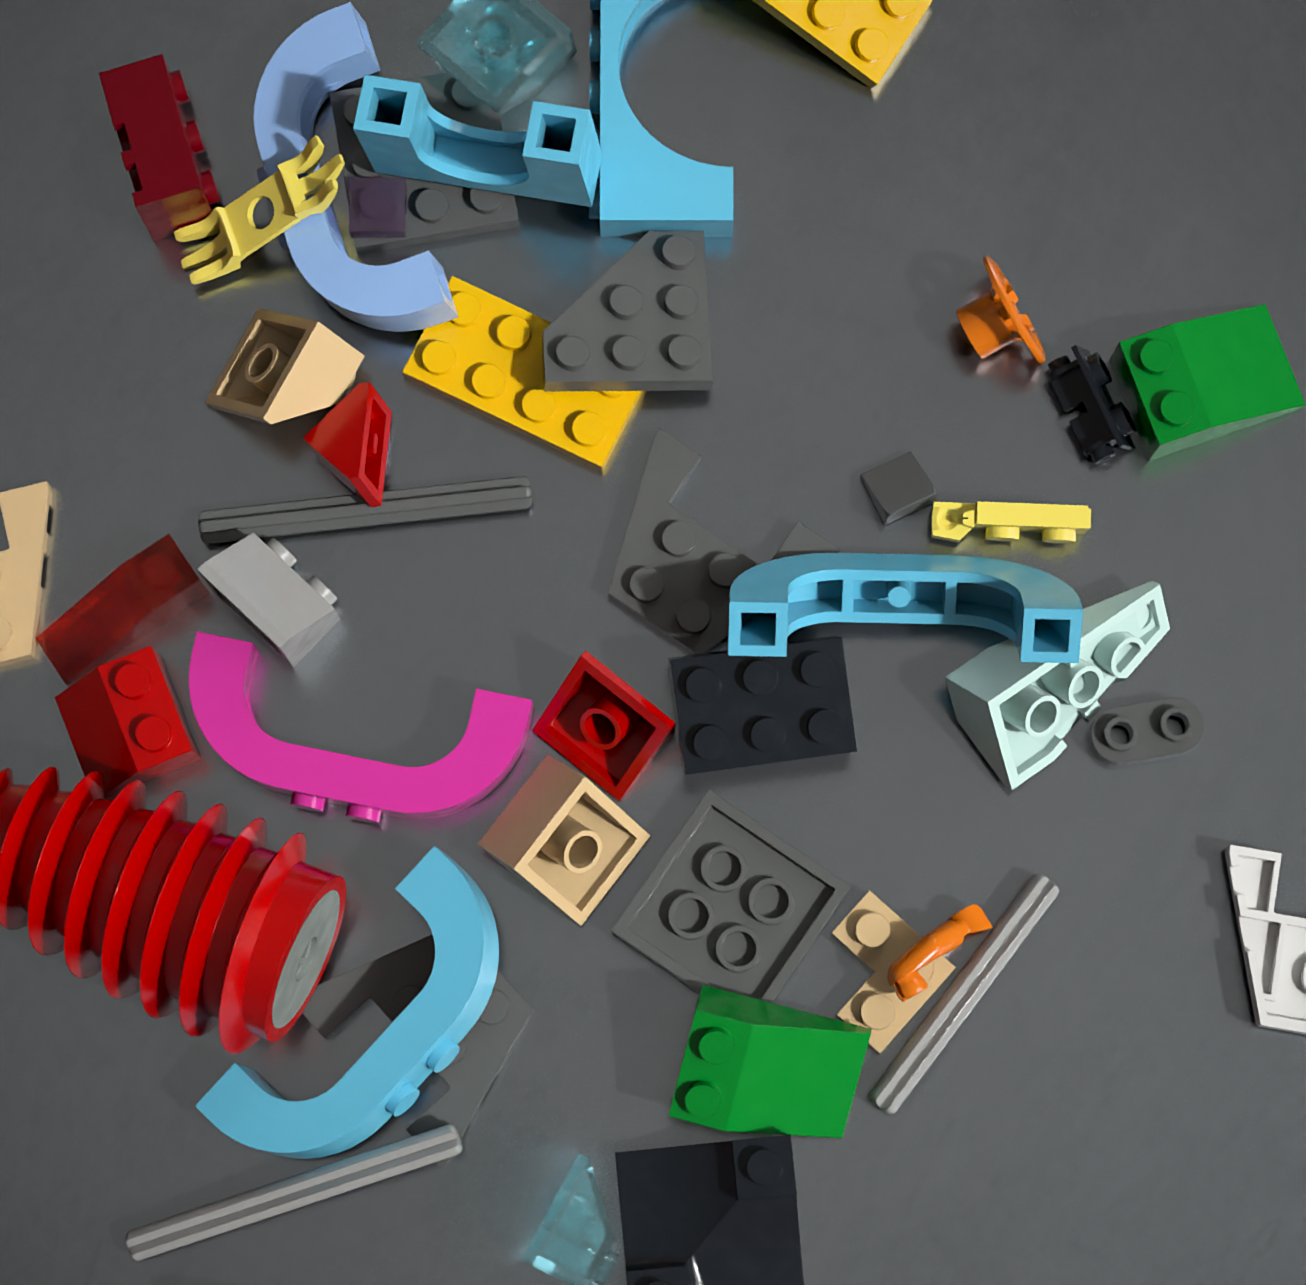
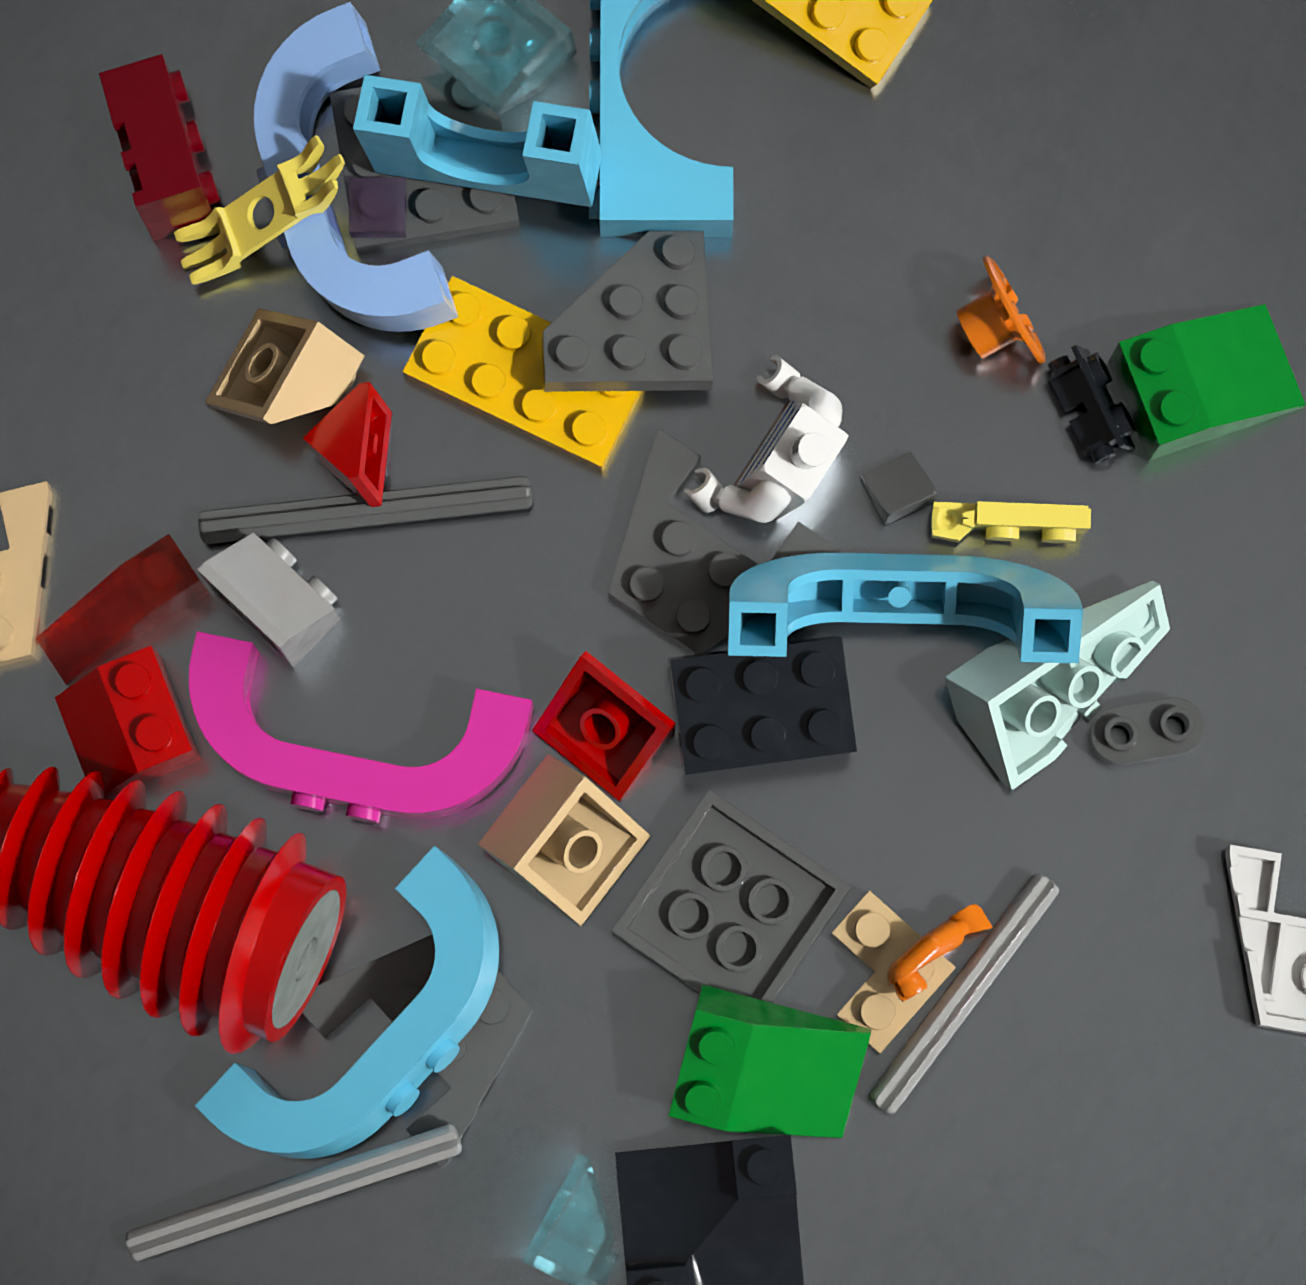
none -> white torso [683,355,849,523]

